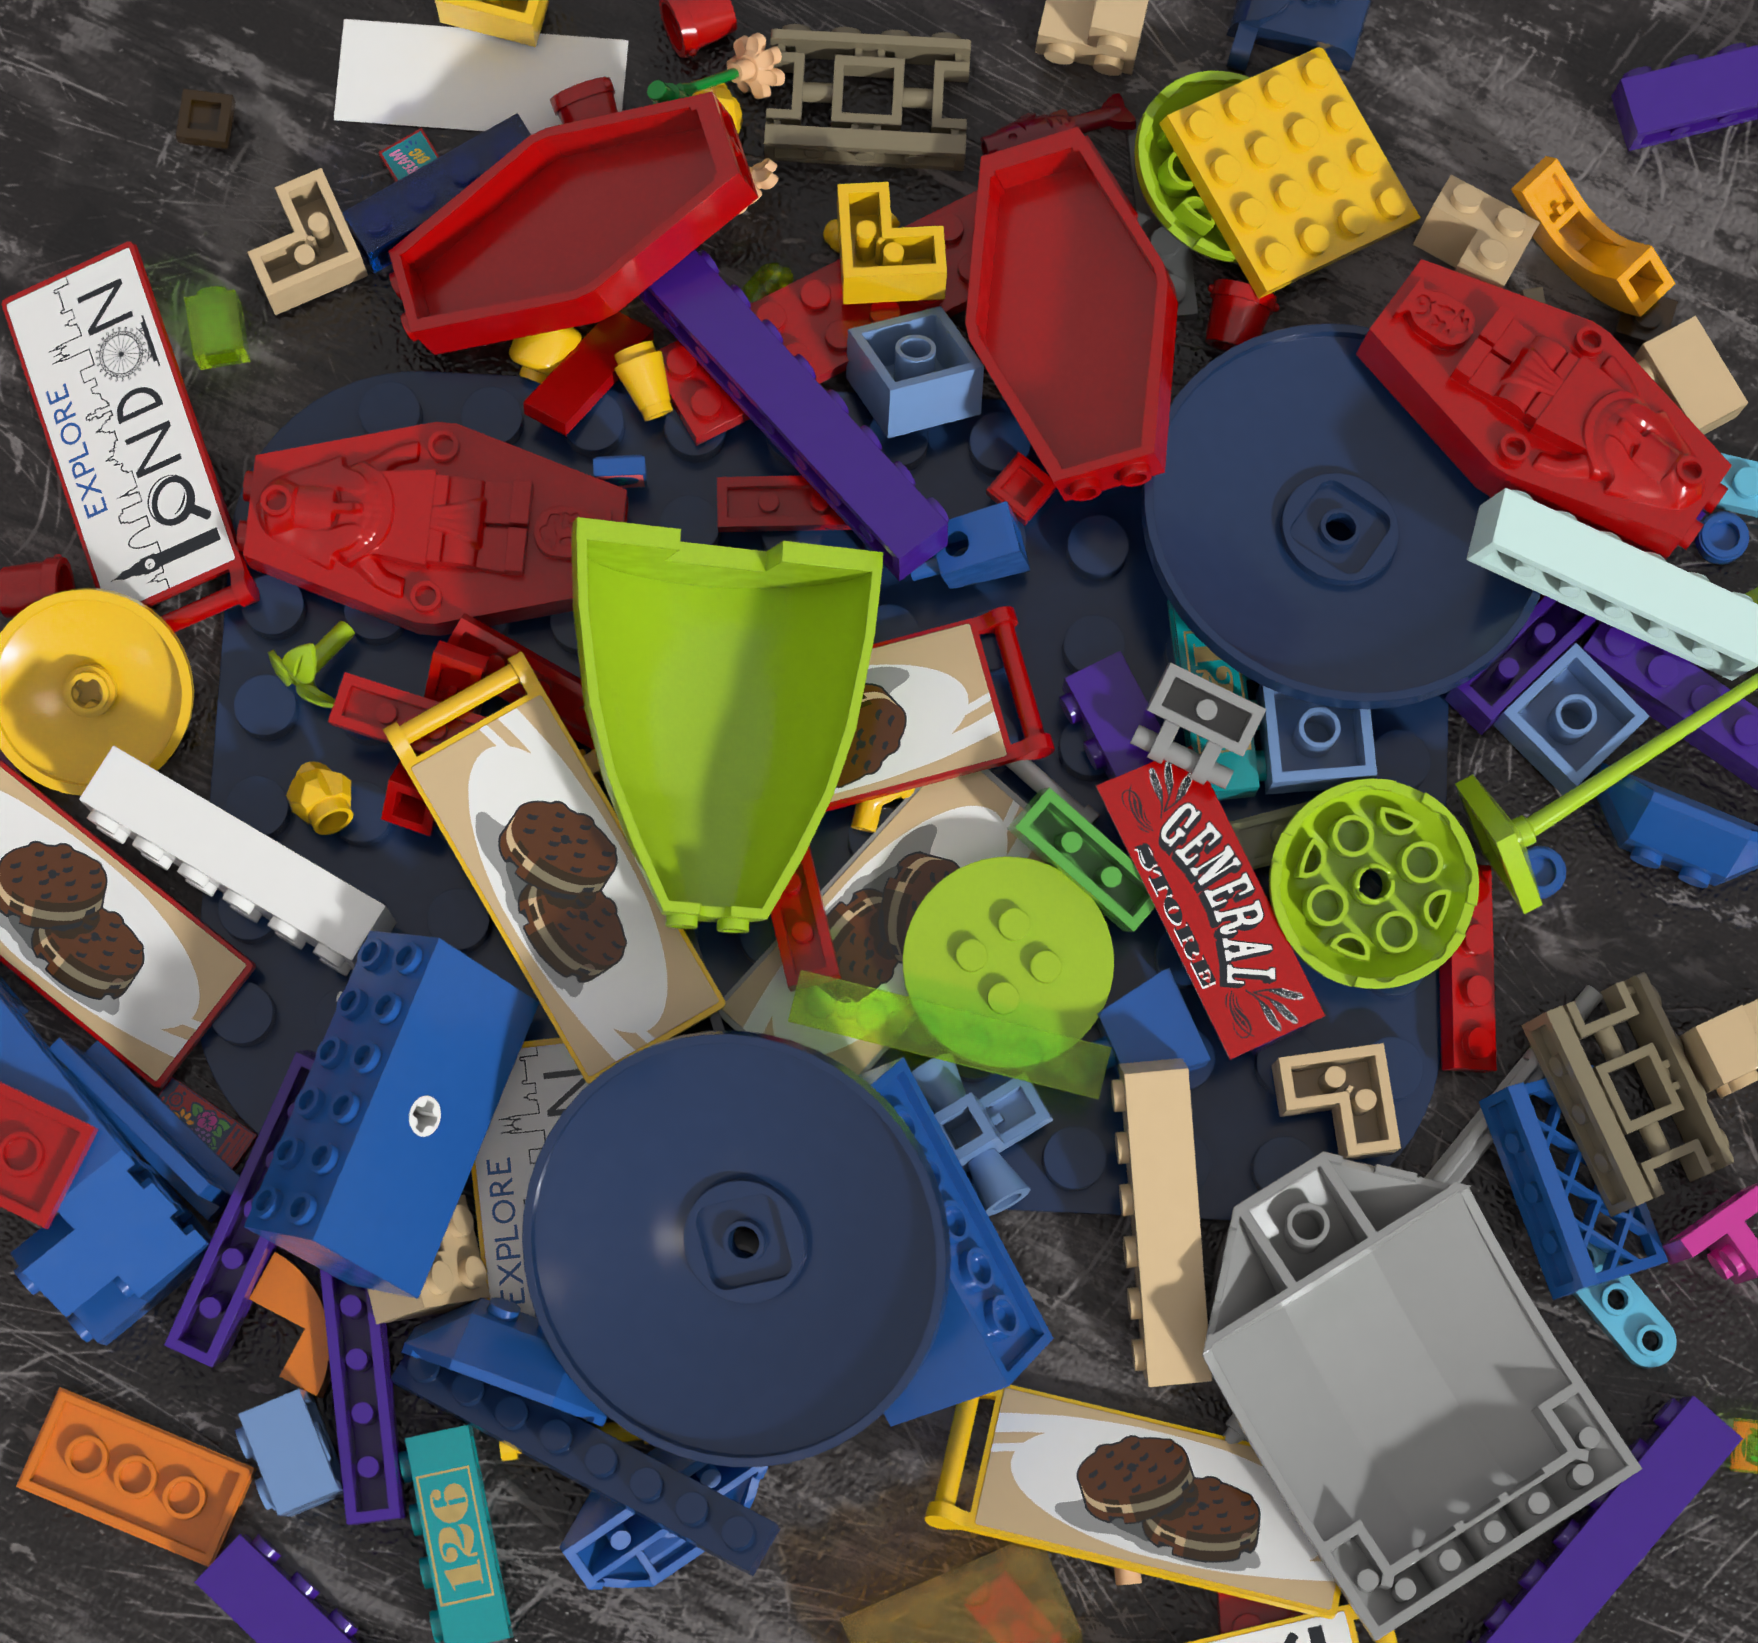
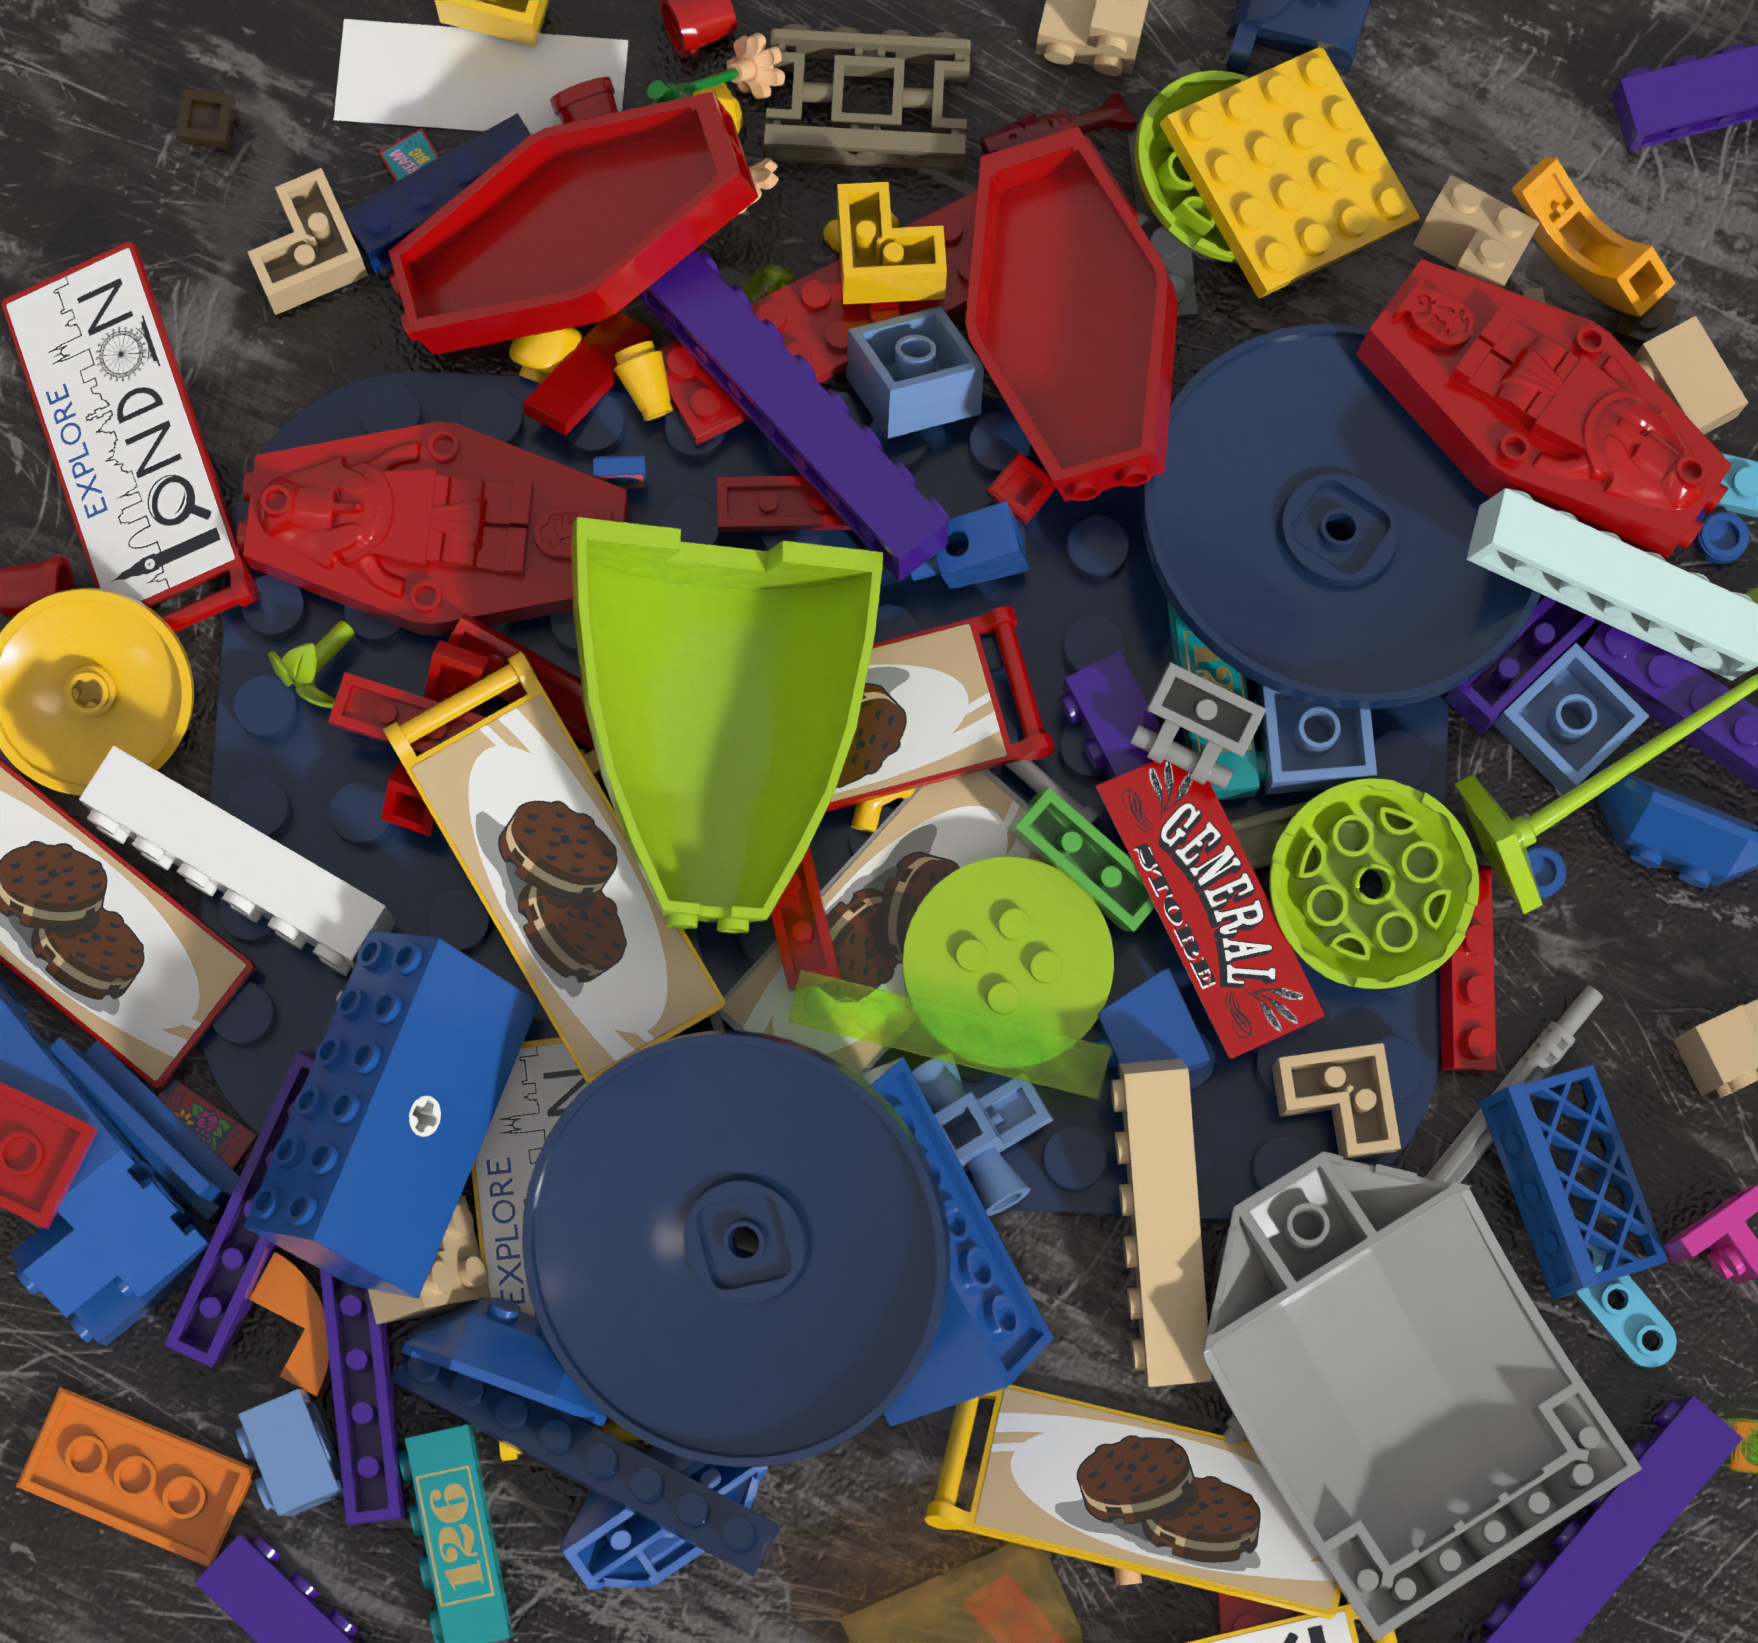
clear neon green brick [184,286,251,370] -> none
yellow rock [286,761,353,835] -> none
red piece [1205,279,1280,352] -> none
dark tan fence [1521,972,1734,1217] -> none

